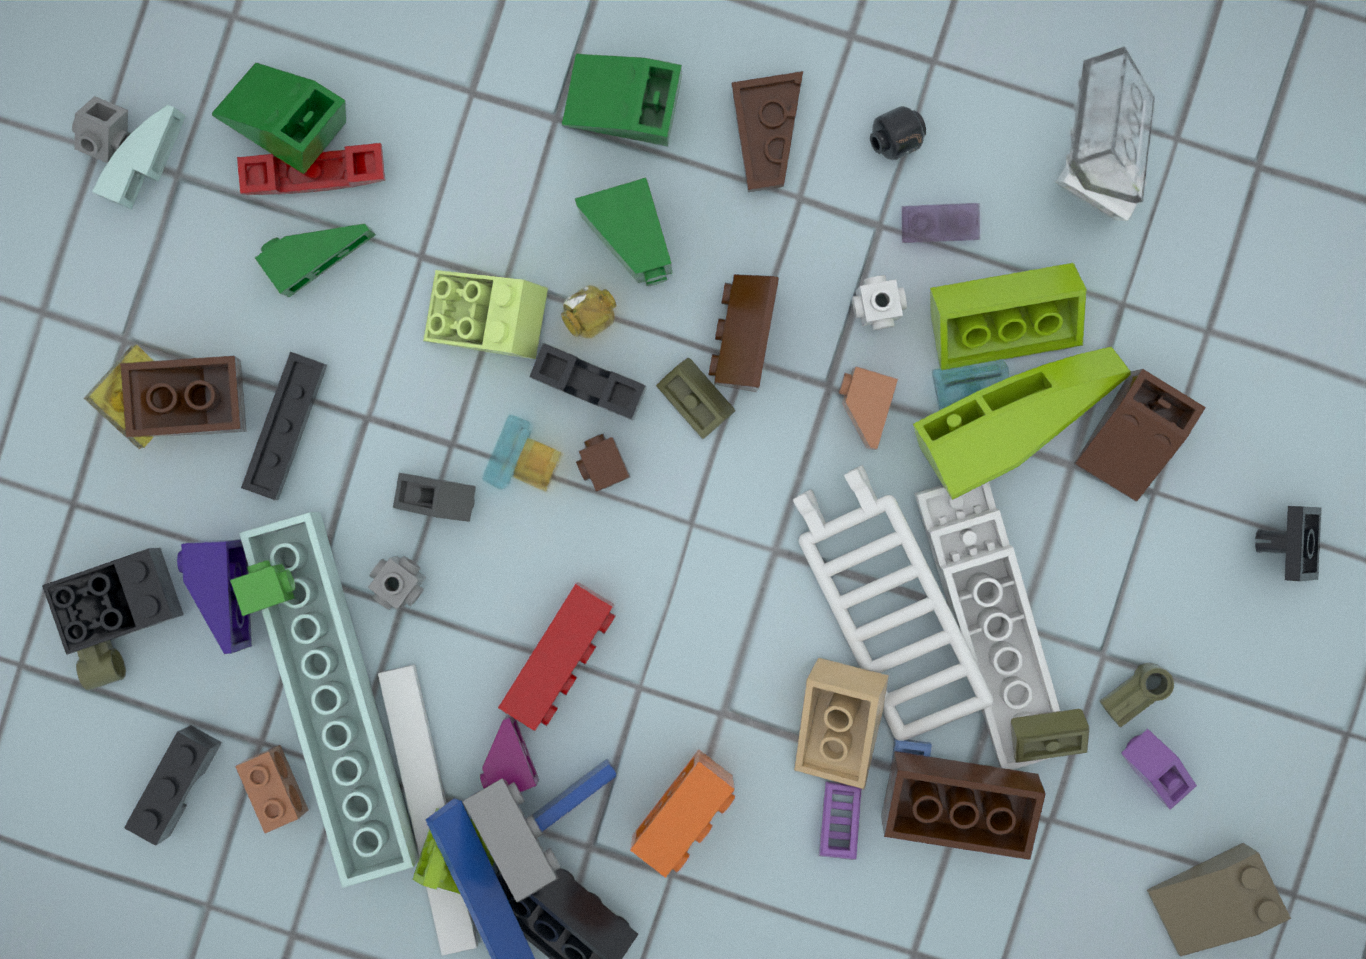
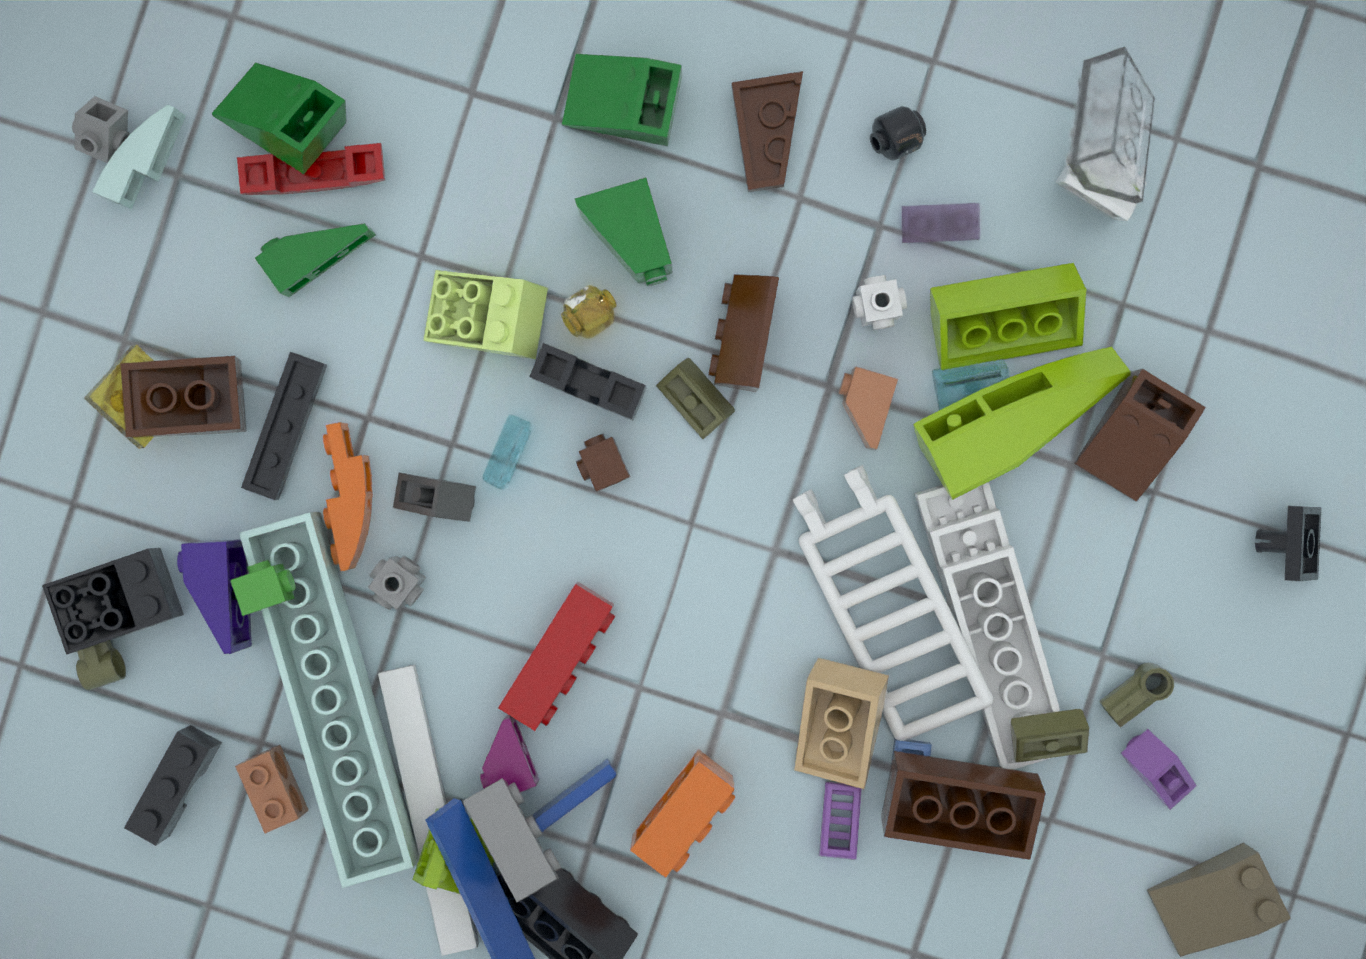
clear yellow brick [513,438,564,492] -> none
none -> orange slope [323,422,373,571]

